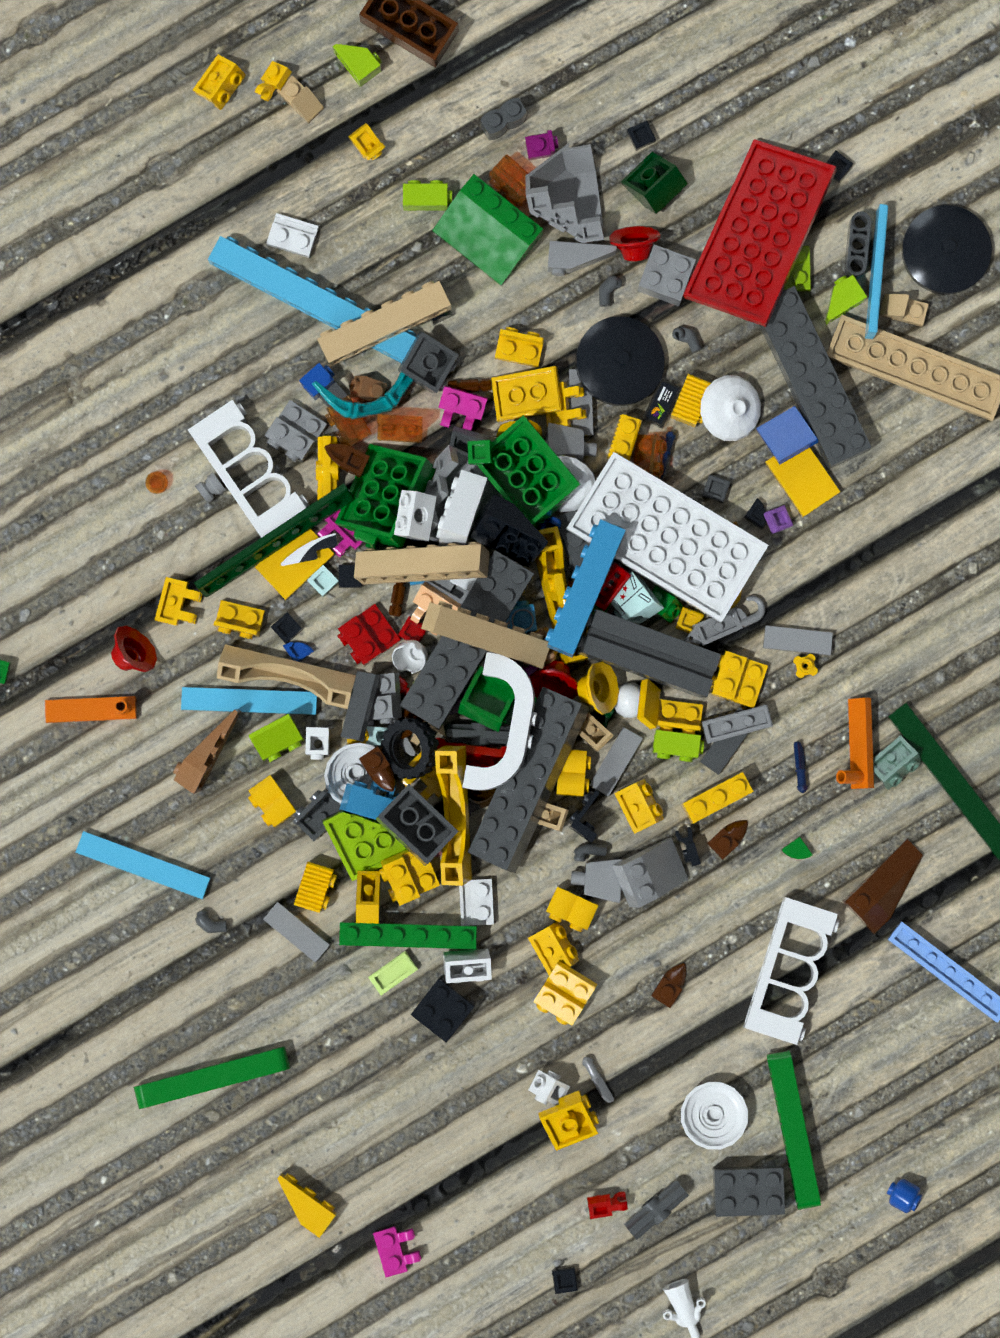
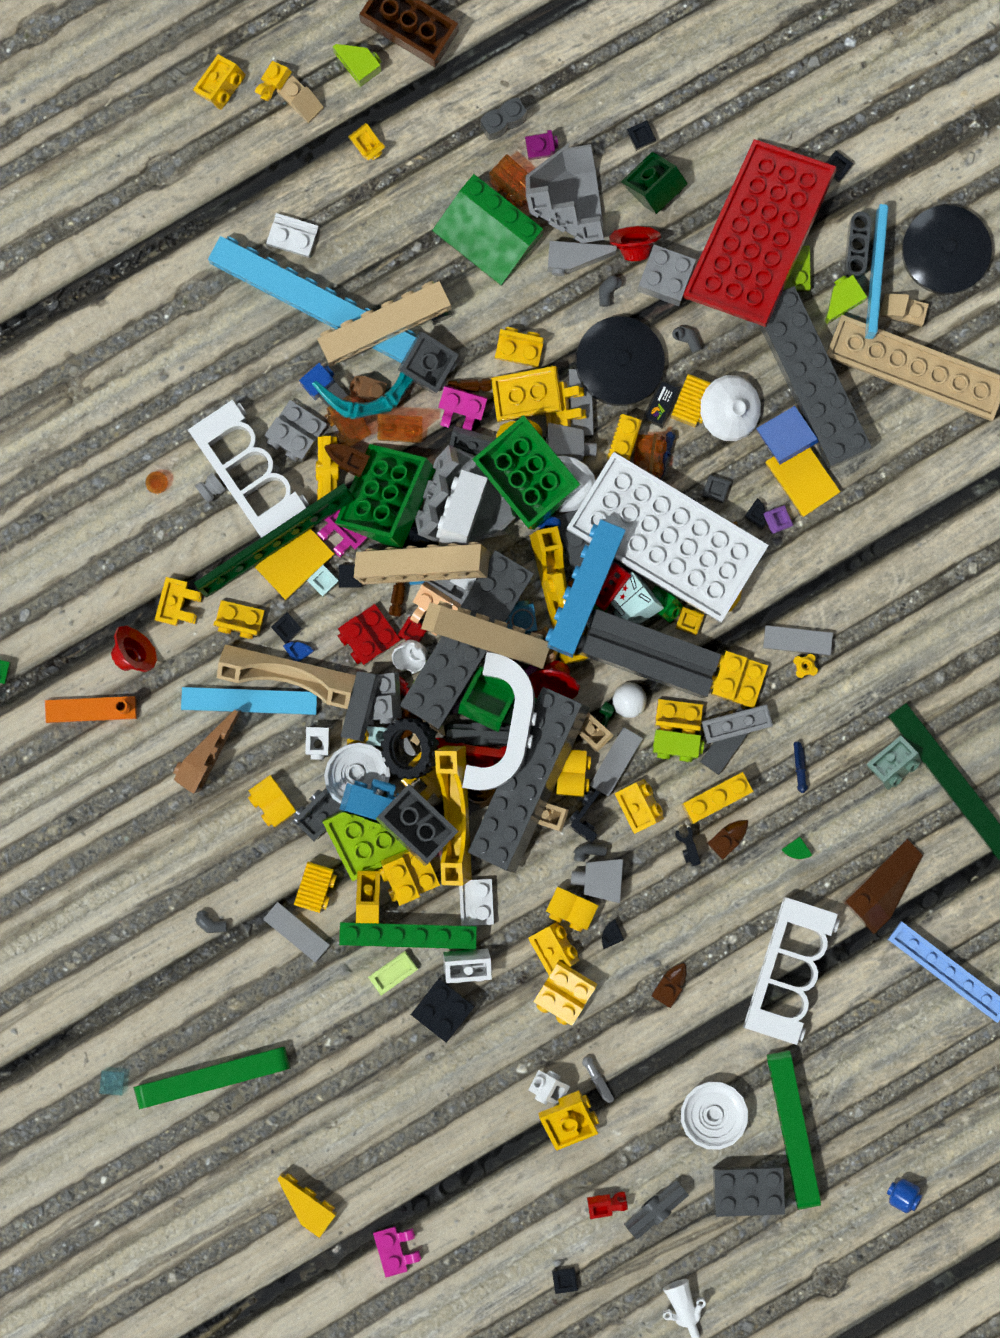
medium azure tile [75,831,211,899] -> none
lime slope [248,714,304,762] -> none
sticker [281,533,338,566] -> none
green tile [353,529,379,549] -> none
reddish brown plate [359,746,395,792] -> none
white brick [394,490,437,541] -> none
lime brick [403,180,452,211] -> none
green plate [468,440,492,465] -> none
black slope [469,494,548,567] -> none
yellow hat [577,662,619,715] -> none
light grey slope [612,837,688,908] -> none
yellow tile [637,679,661,729] -> none
light grey plate [684,596,765,646] -> none
orange piece [836,698,874,789] -> none
none -> clear light blue tile [99,1070,125,1096]
none -> black tile [602,919,624,949]

